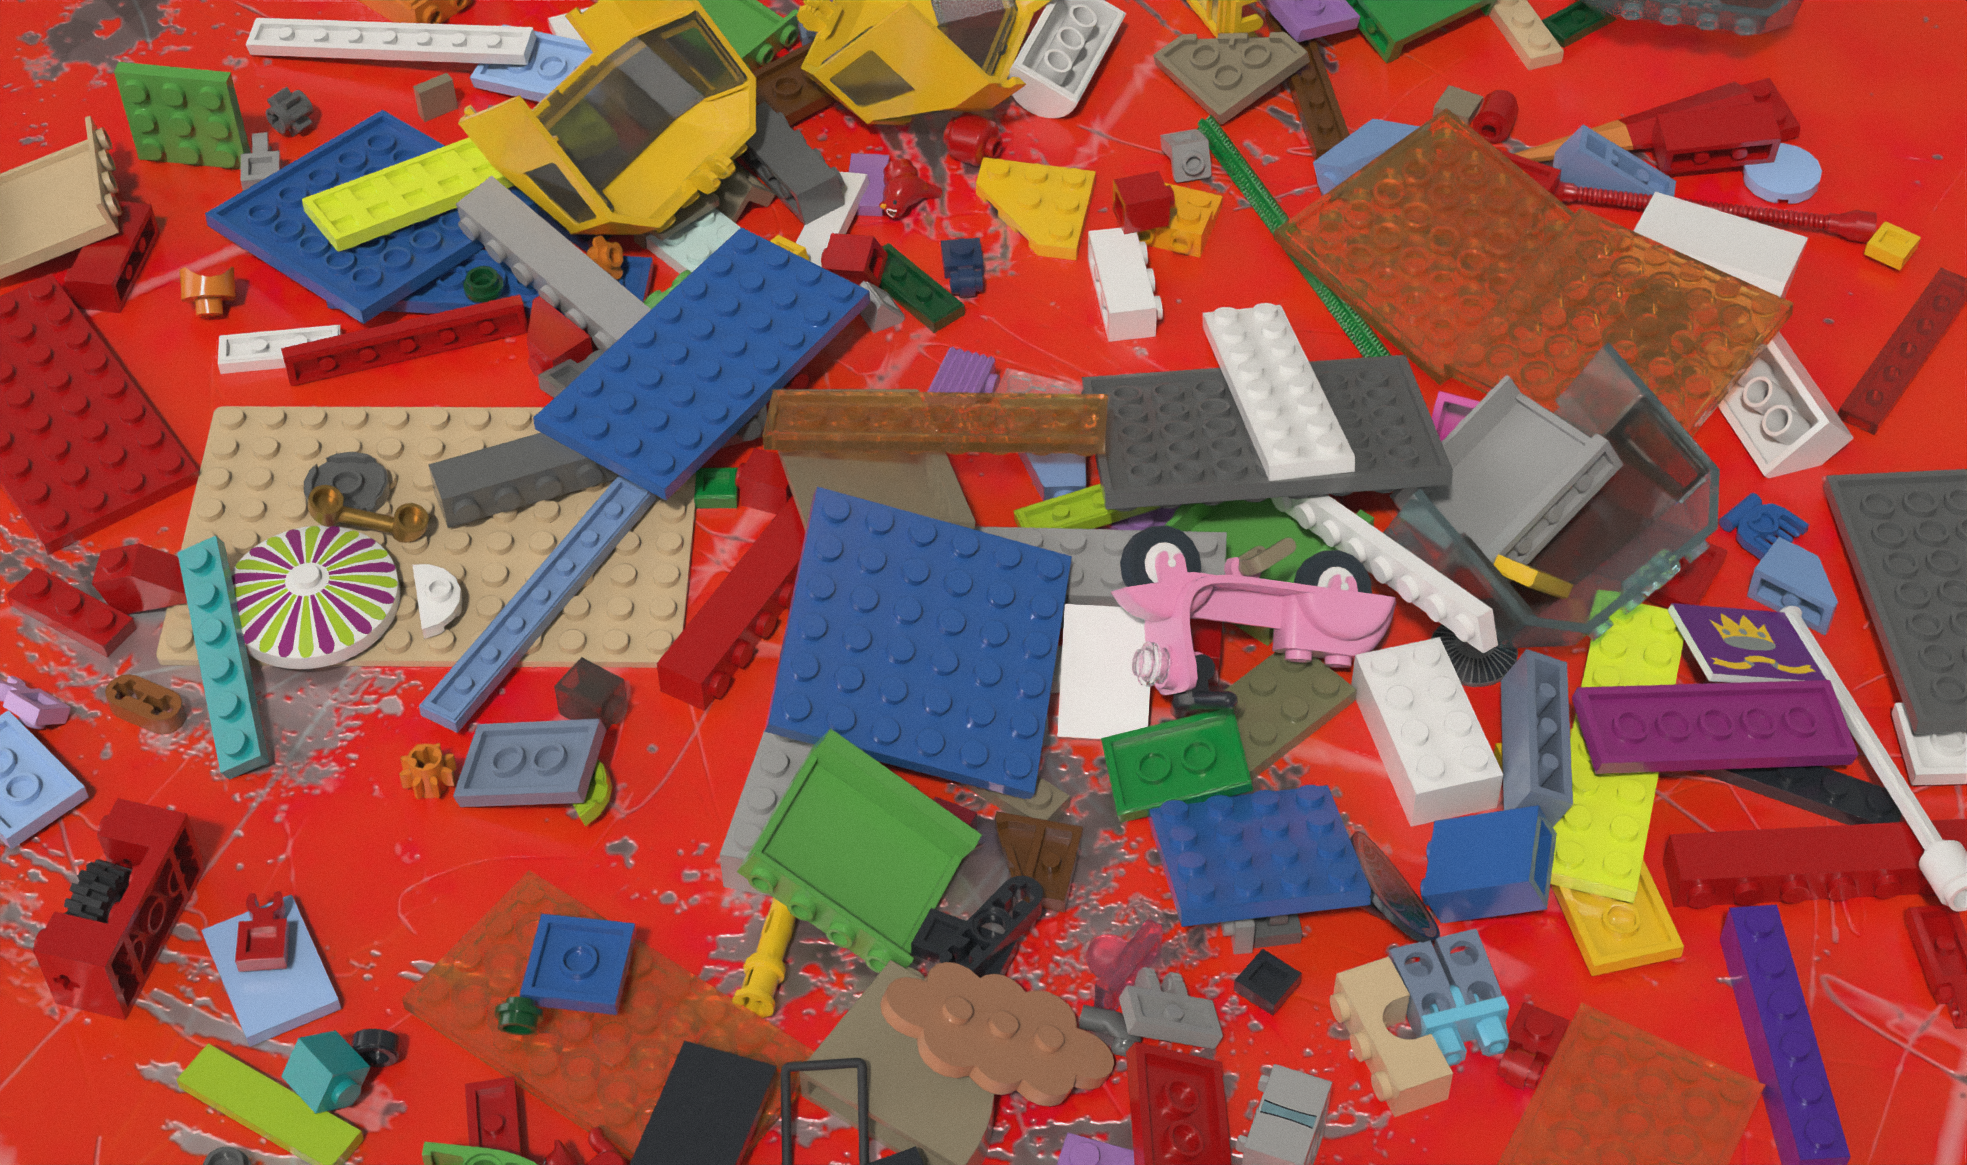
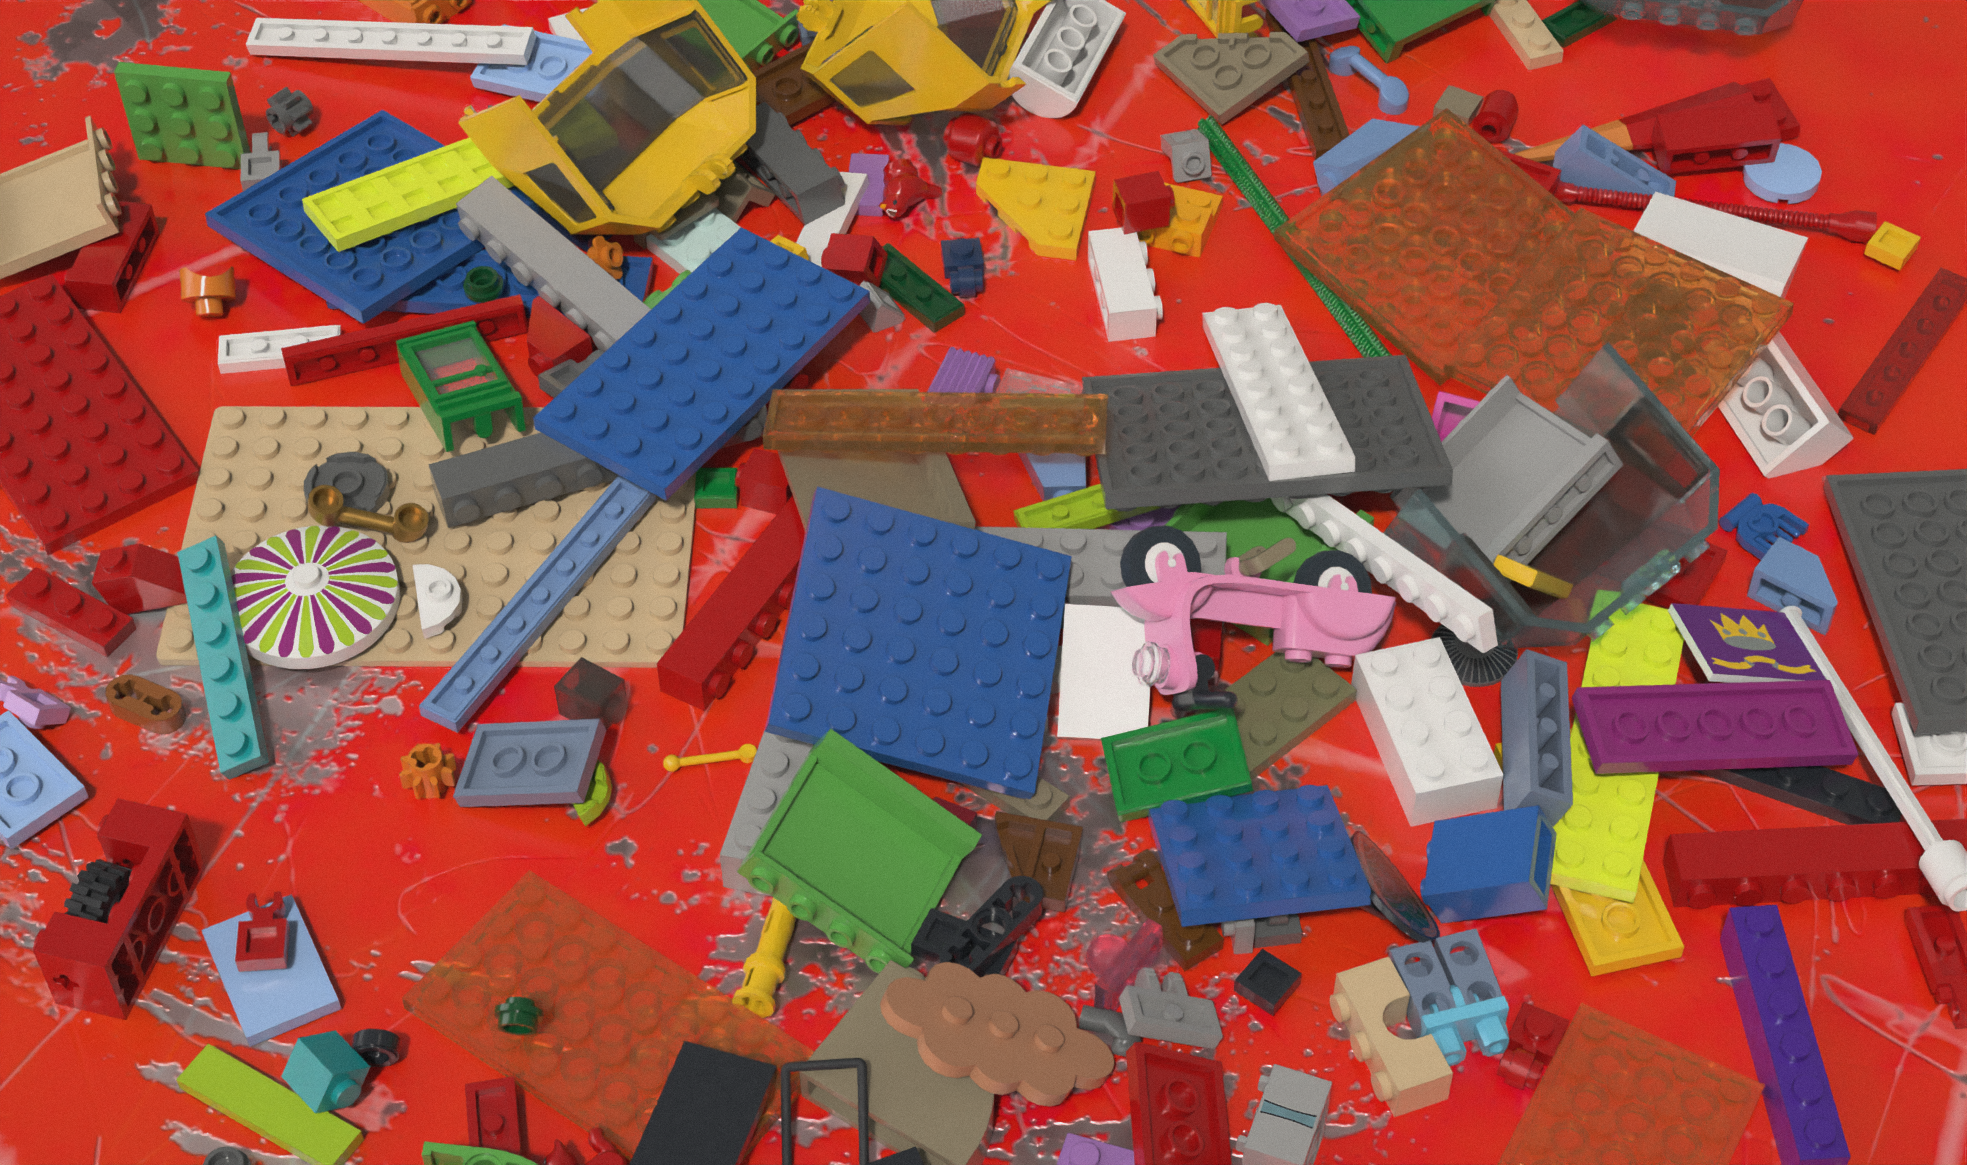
dark tan tile [413,73,458,122] -> none
blue plate [520,913,637,1015] -> none
none -> green door [396,320,526,452]
none -> yellow hinge [663,744,757,772]
none -> reddish brown plate [1107,849,1224,971]
none -> medium blue bar [1329,46,1409,115]

